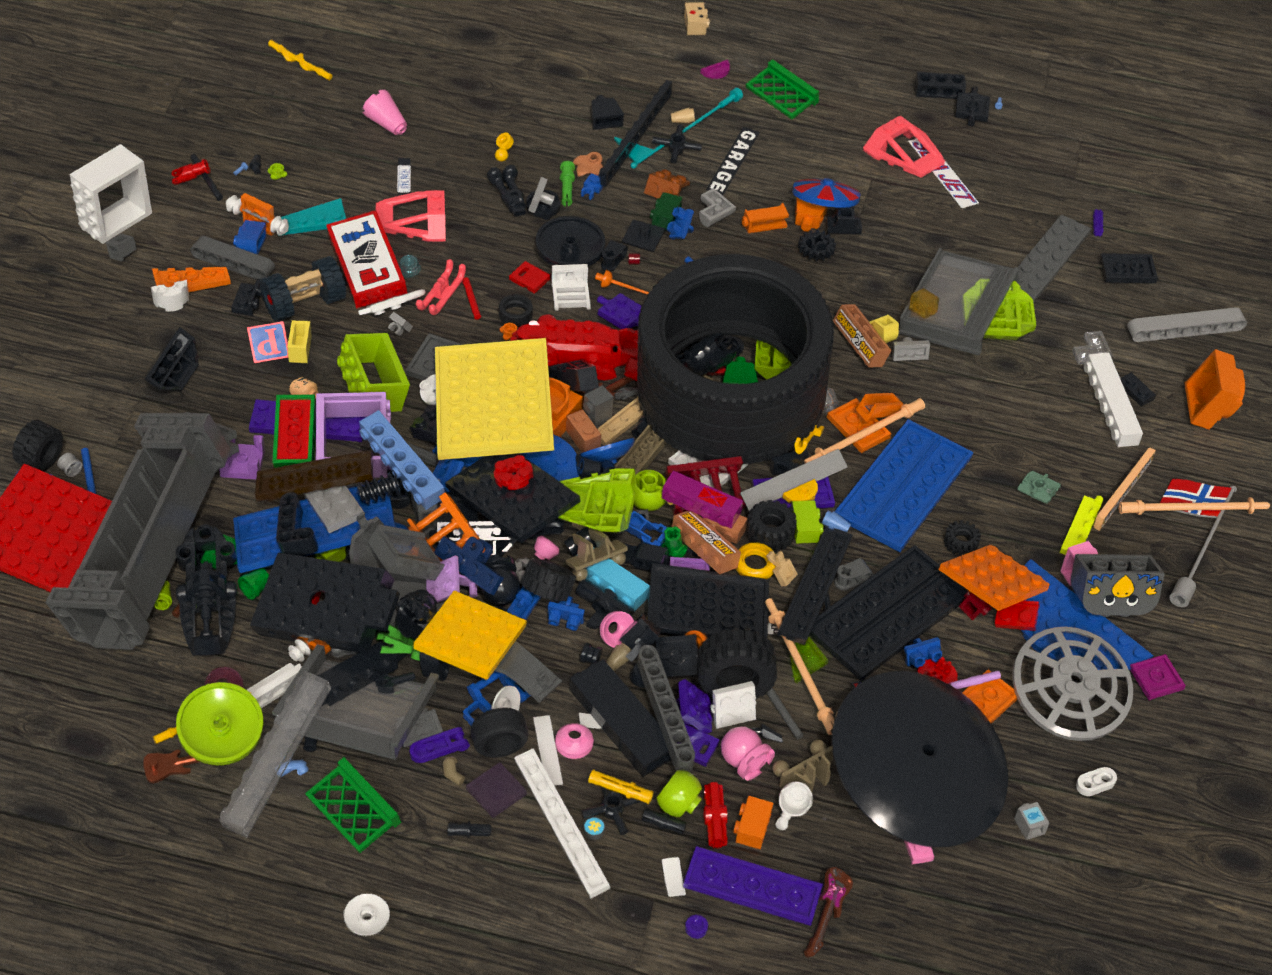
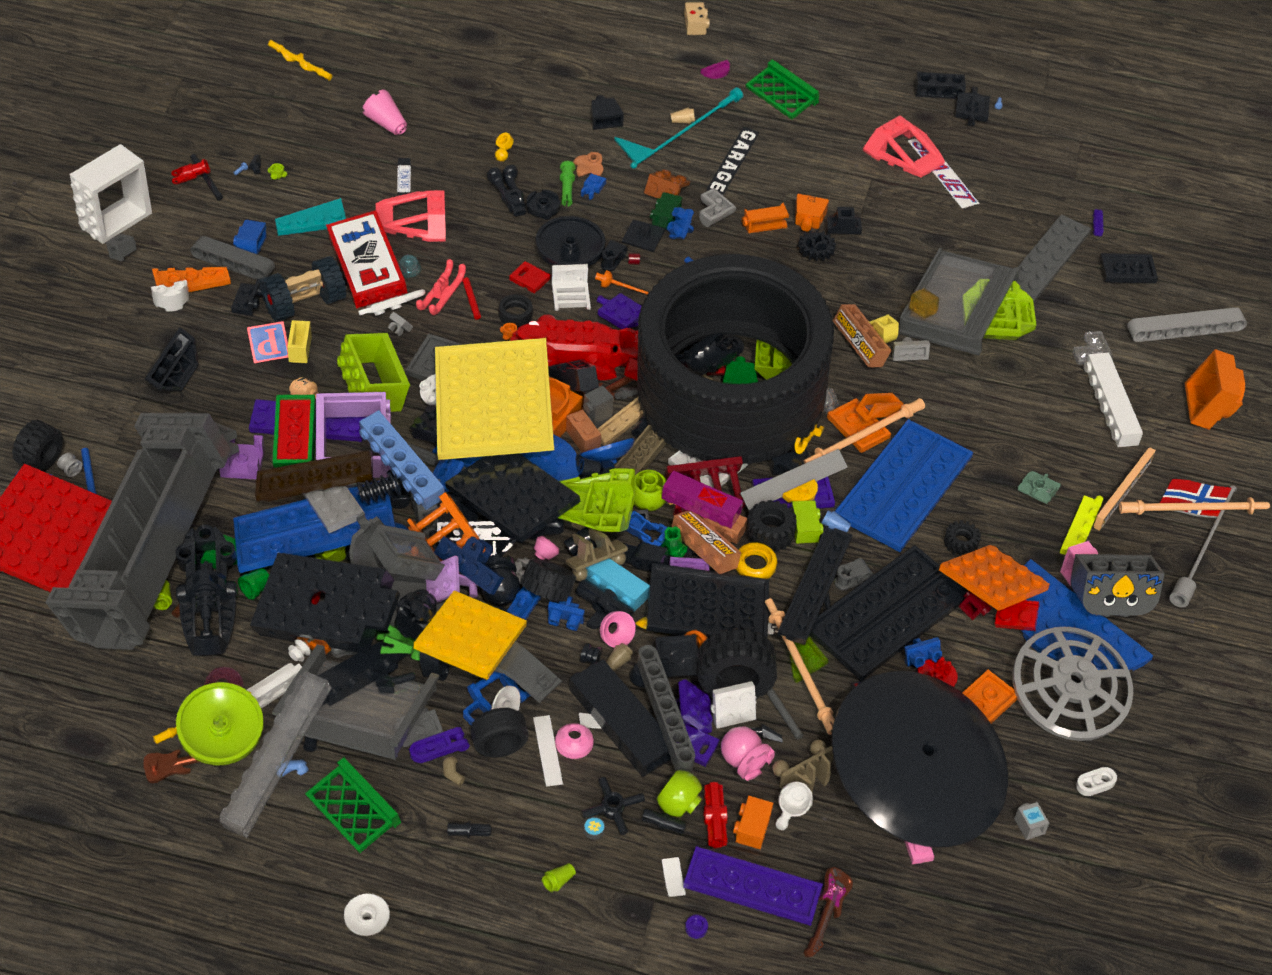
plate [226,193,289,236] -> none
black beam [276,492,319,556] -> none
clear purple plate [466,763,527,818] -> none
red plate [494,455,533,490] -> none
white plate [514,749,610,899] -> none
light grey tile [528,177,555,213] -> none
yellow pin [588,769,654,804] -> none
black plate [599,80,672,187] -> none
black piece [619,613,661,662] -> none
black bar [652,124,702,163] -> none
tan plate [766,551,798,586] -> none
blue dish [792,178,860,208] -> none
lavender piece [949,671,1001,689] -> none
black plate [1120,372,1156,407] -> none
magenta plate [1130,654,1186,700] -> none
none -> lime cone [542,863,576,892]

